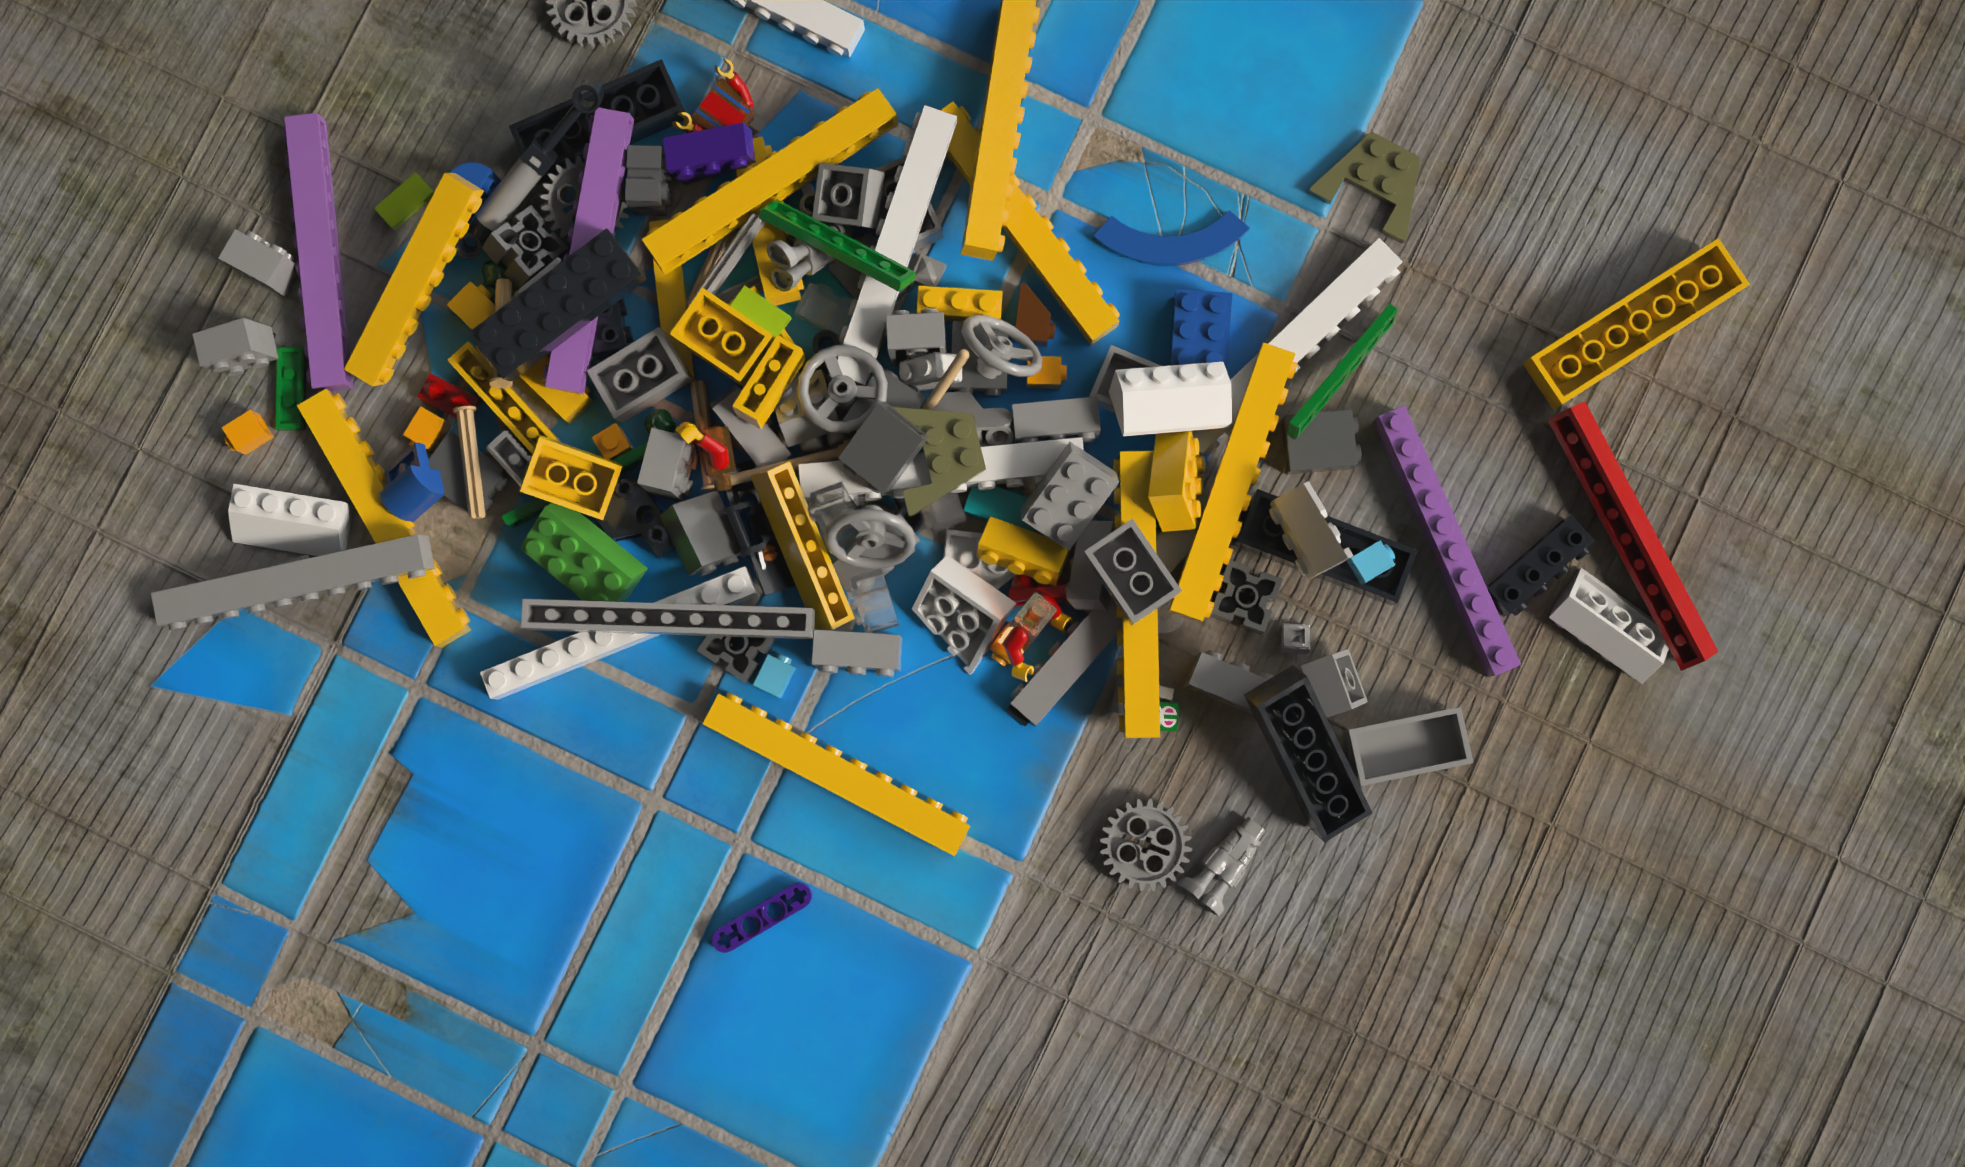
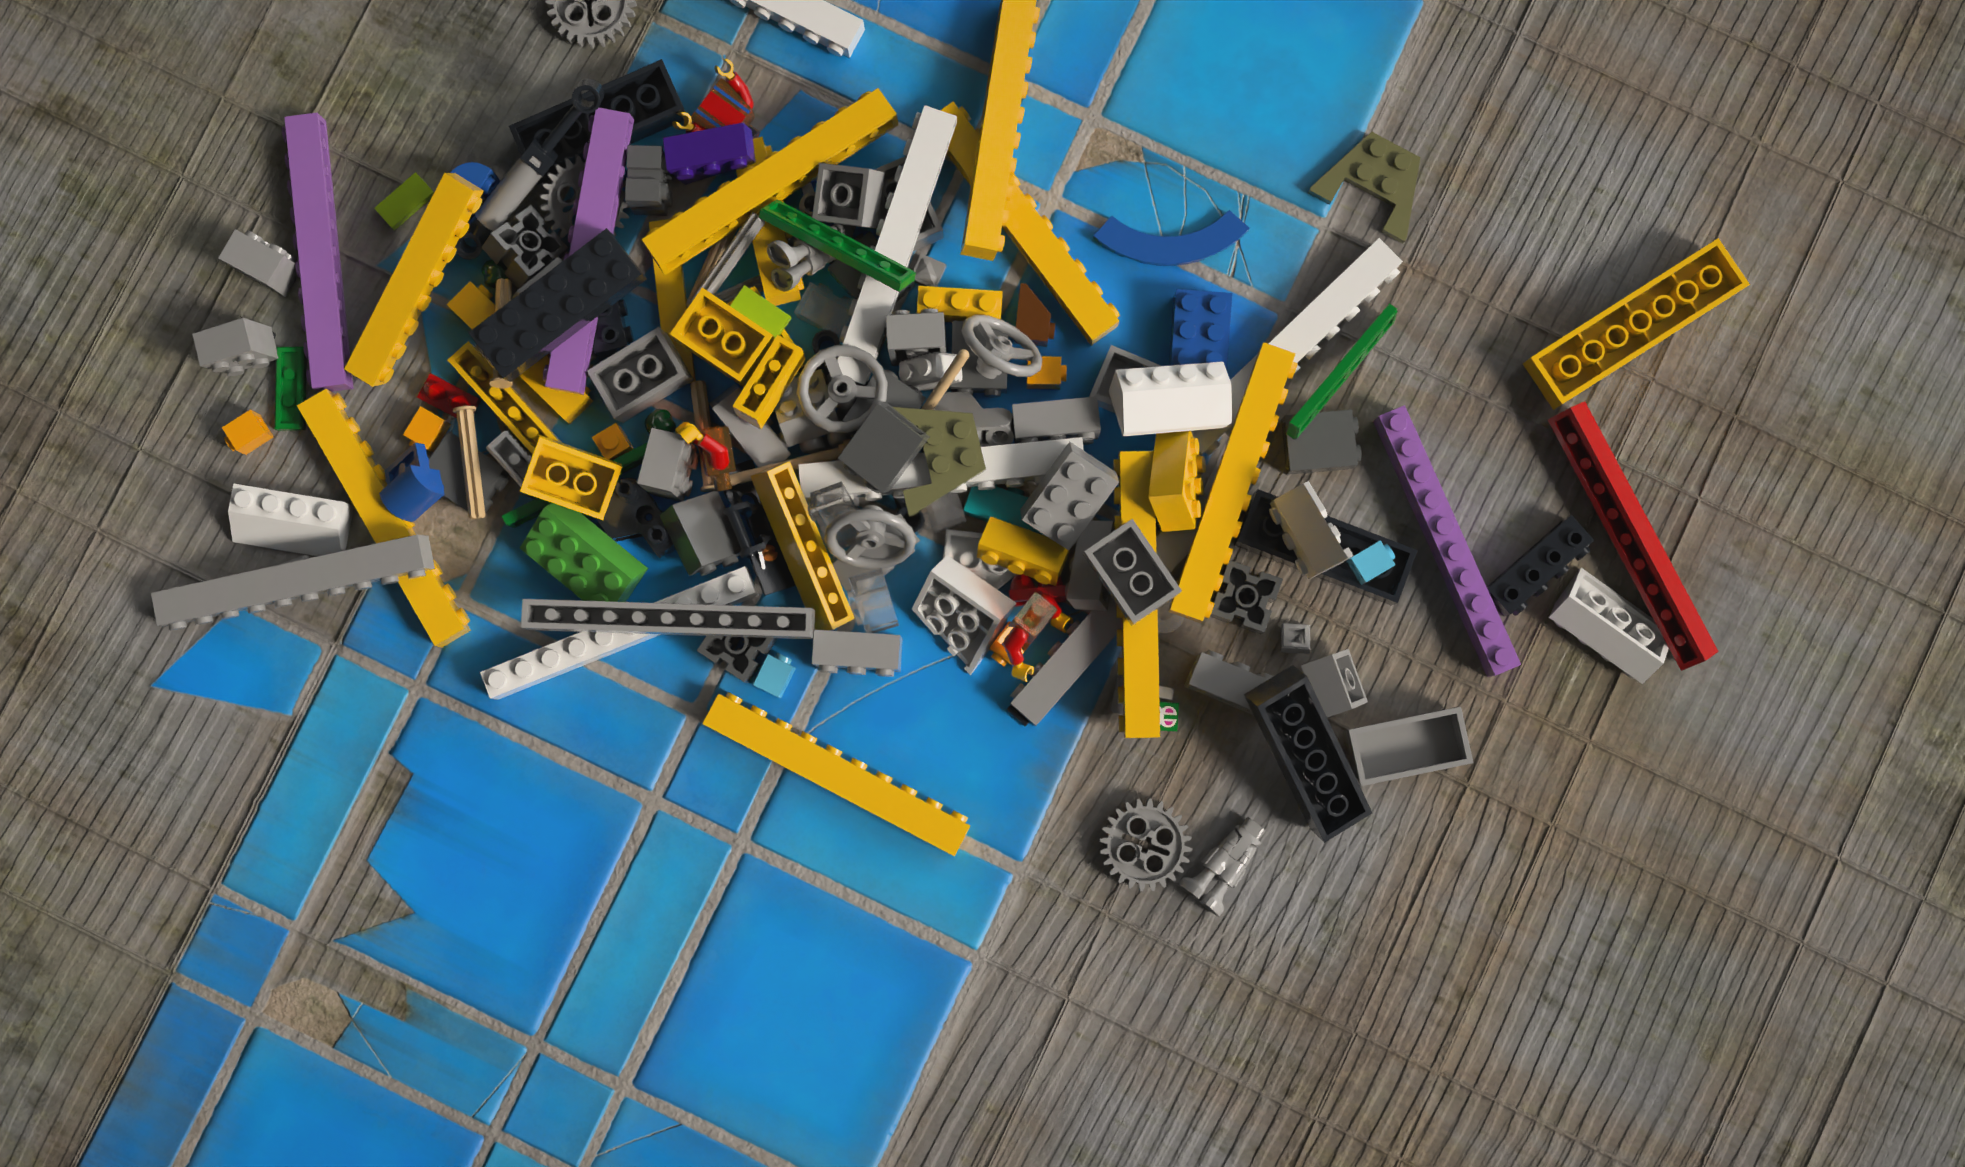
dark purple beam [712,882,813,953] -> none

